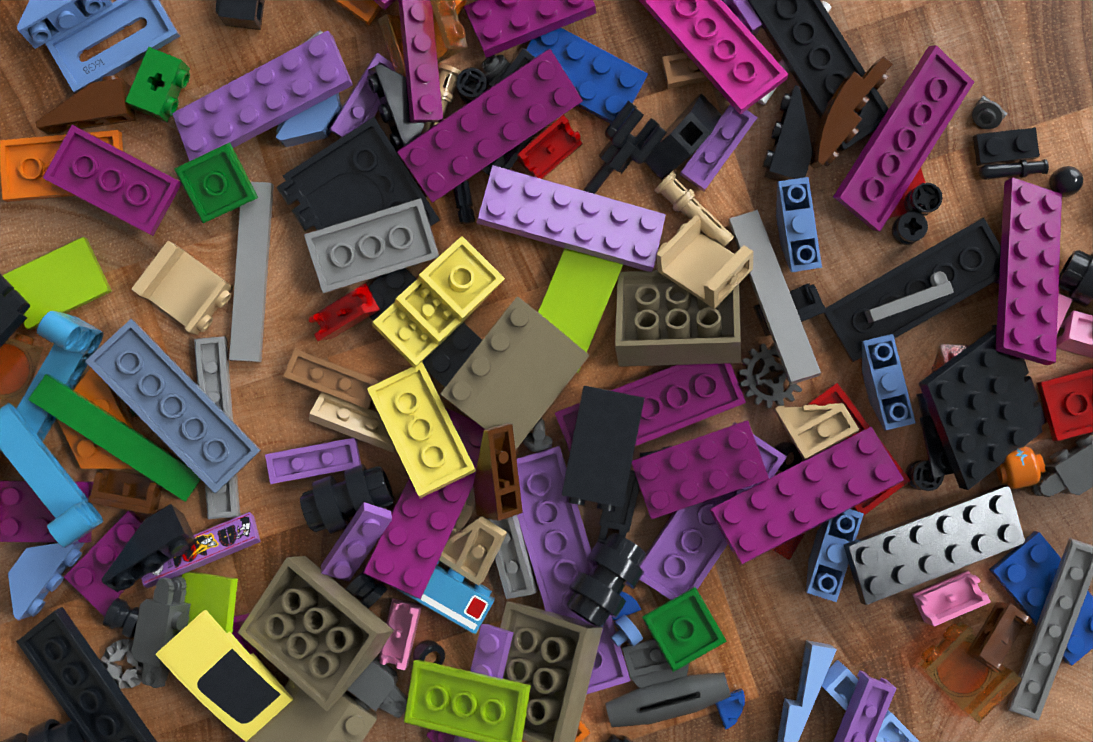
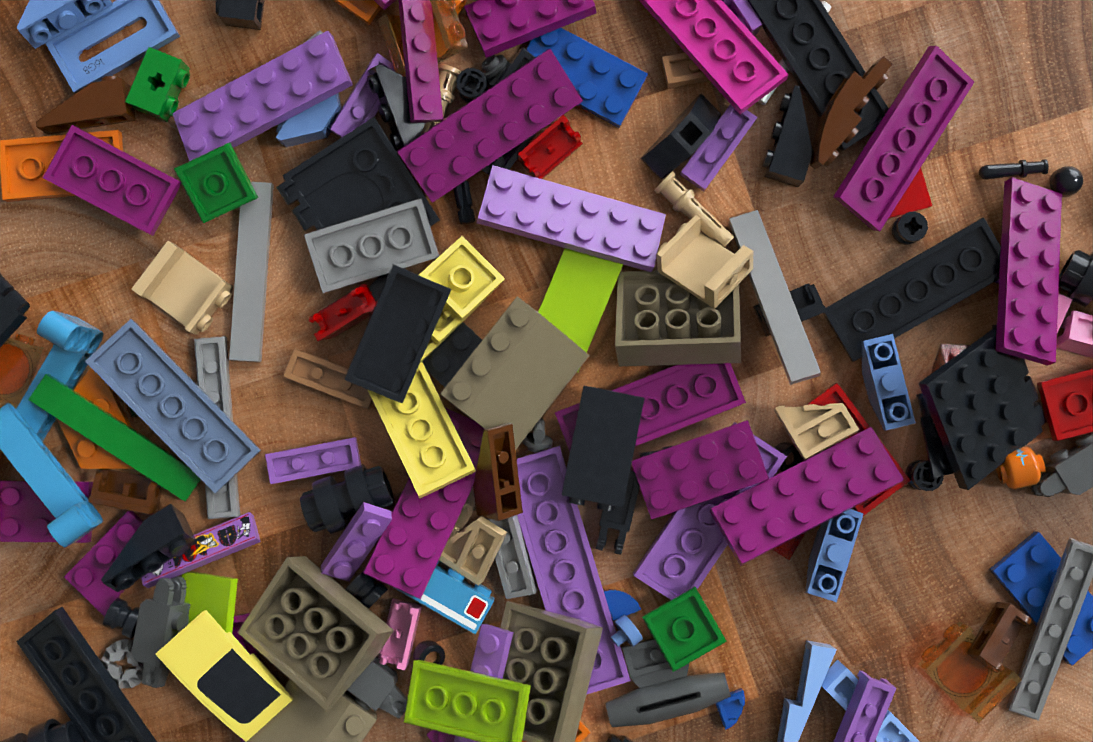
lime tile [2,237,112,330] -> none
medium blue slope [8,541,85,620] -> none
tan plate [309,391,396,453] -> none
black piece [567,533,646,628] -> none
black plant [583,100,667,194] -> none
dark grey gear [738,343,802,408] -> none
medium blue slope [776,177,822,272] -> none
plate [843,484,1026,605] -> none
light grey hinge [865,271,954,323] -> none
black wheel [904,183,943,216] -> none
bright pink hinge [912,570,991,626] -> none
dark grey plate [972,95,1007,129] -> none
black plate [973,127,1040,166] -> none
none -> black slope [344,264,452,404]

